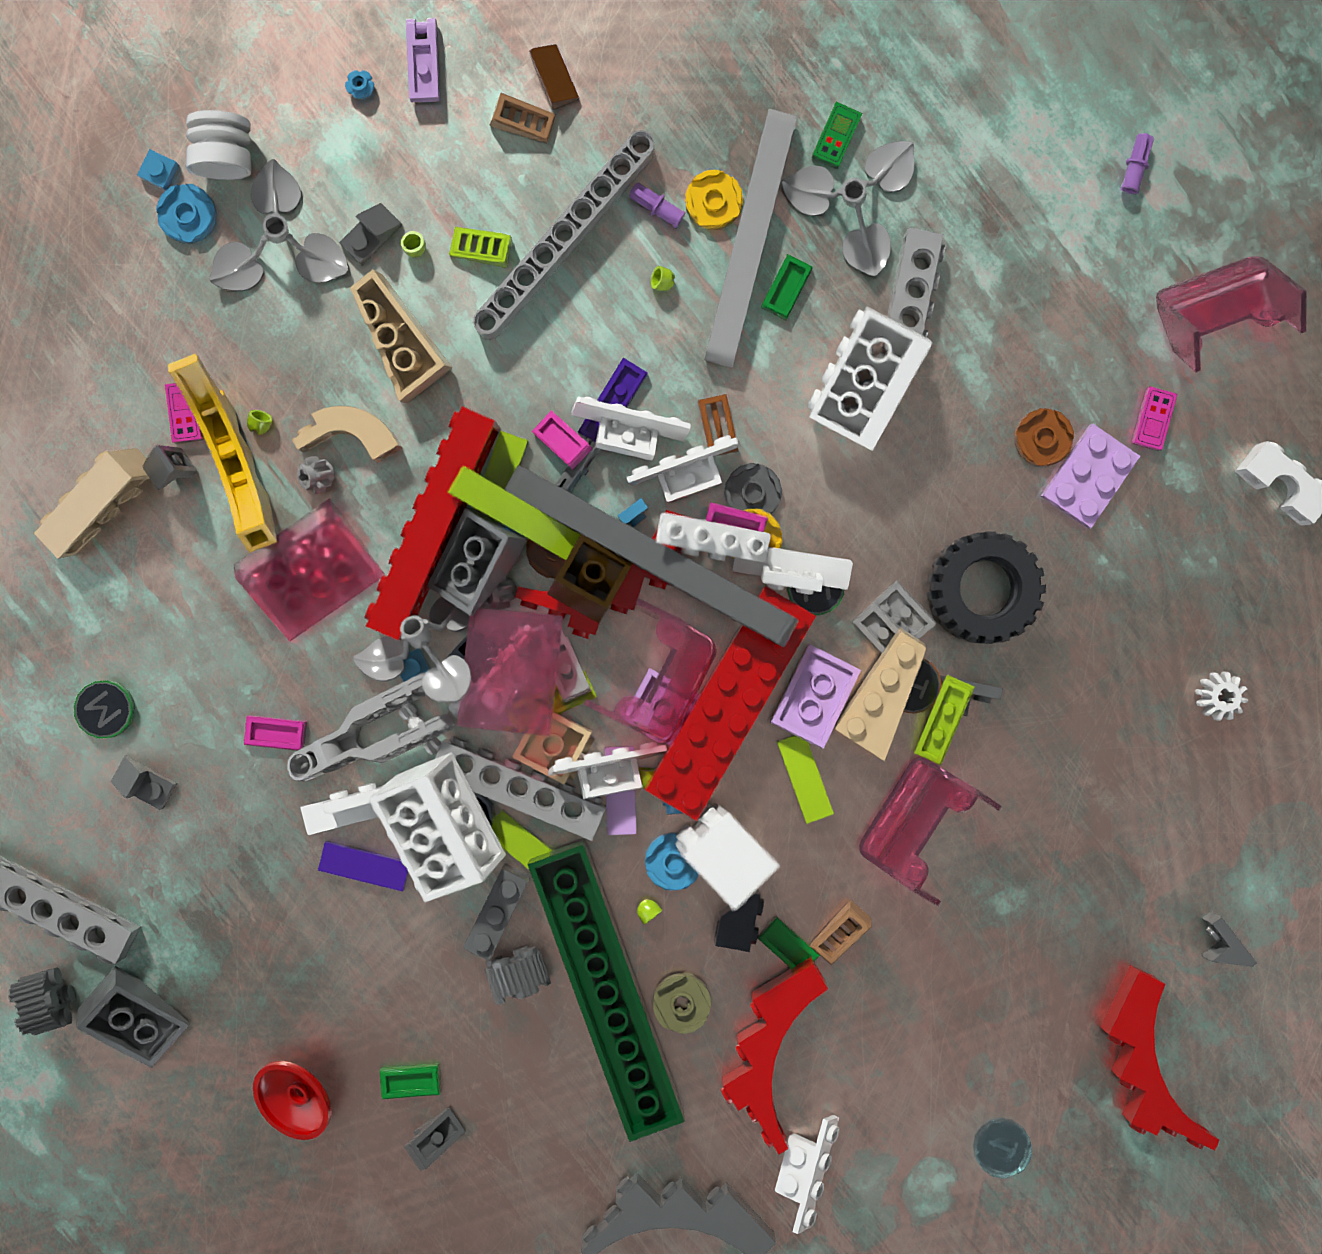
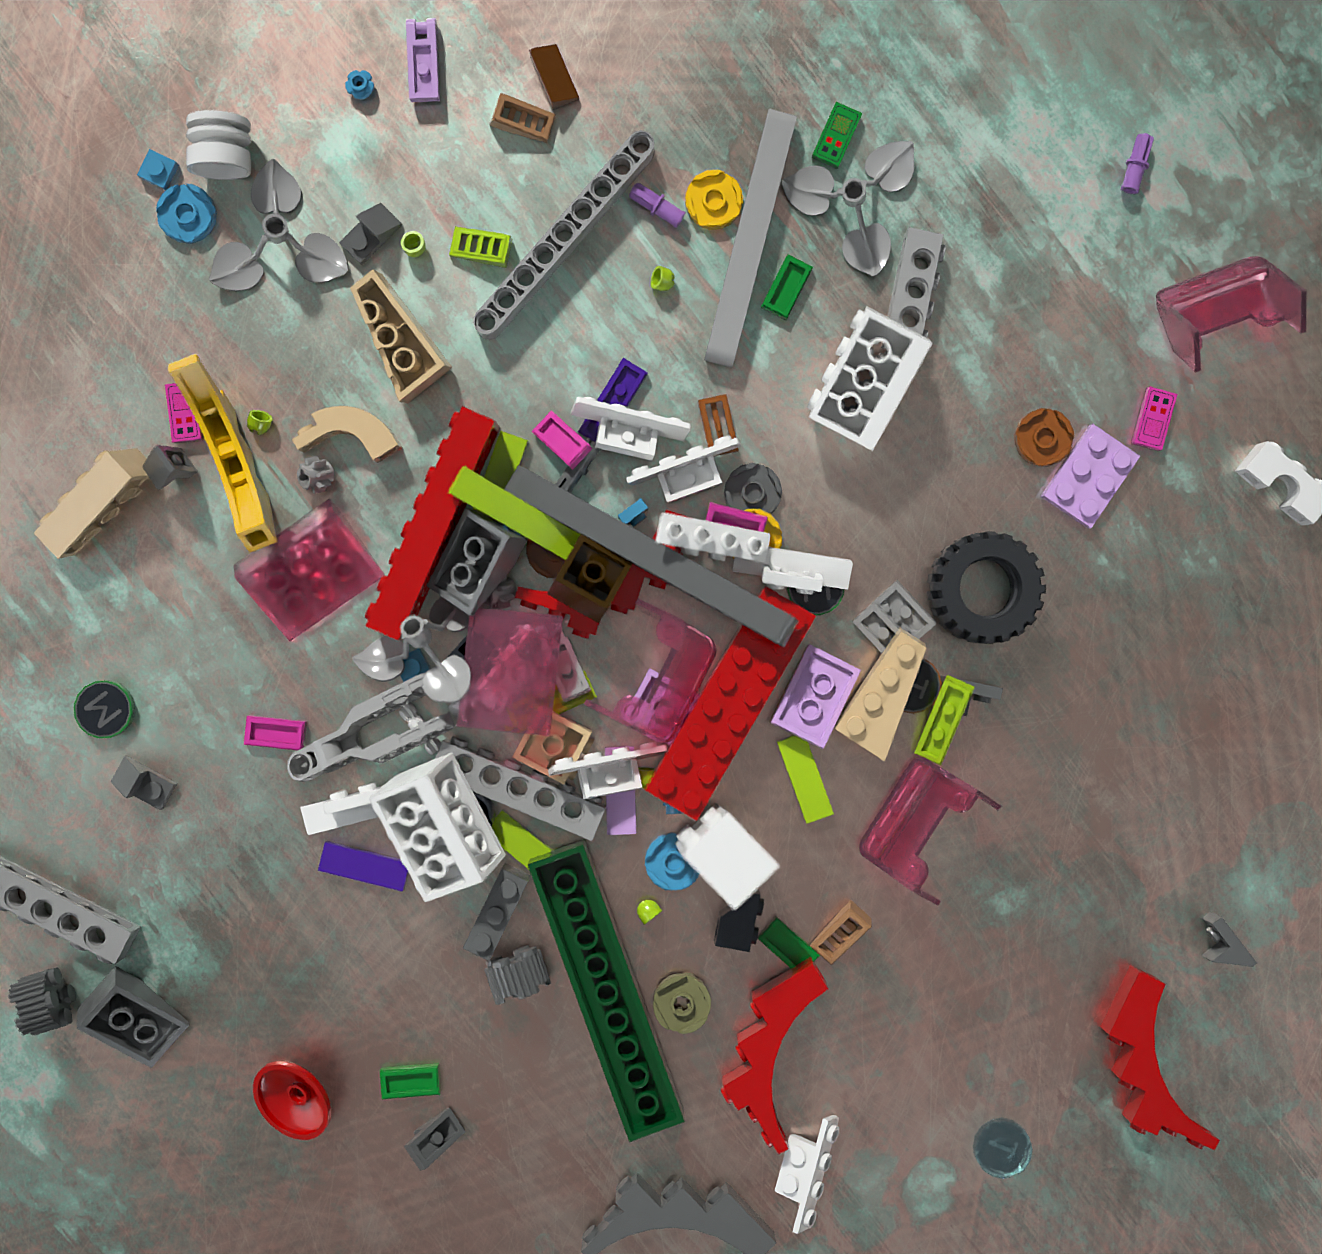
white gear [1195,672,1248,721] -> none

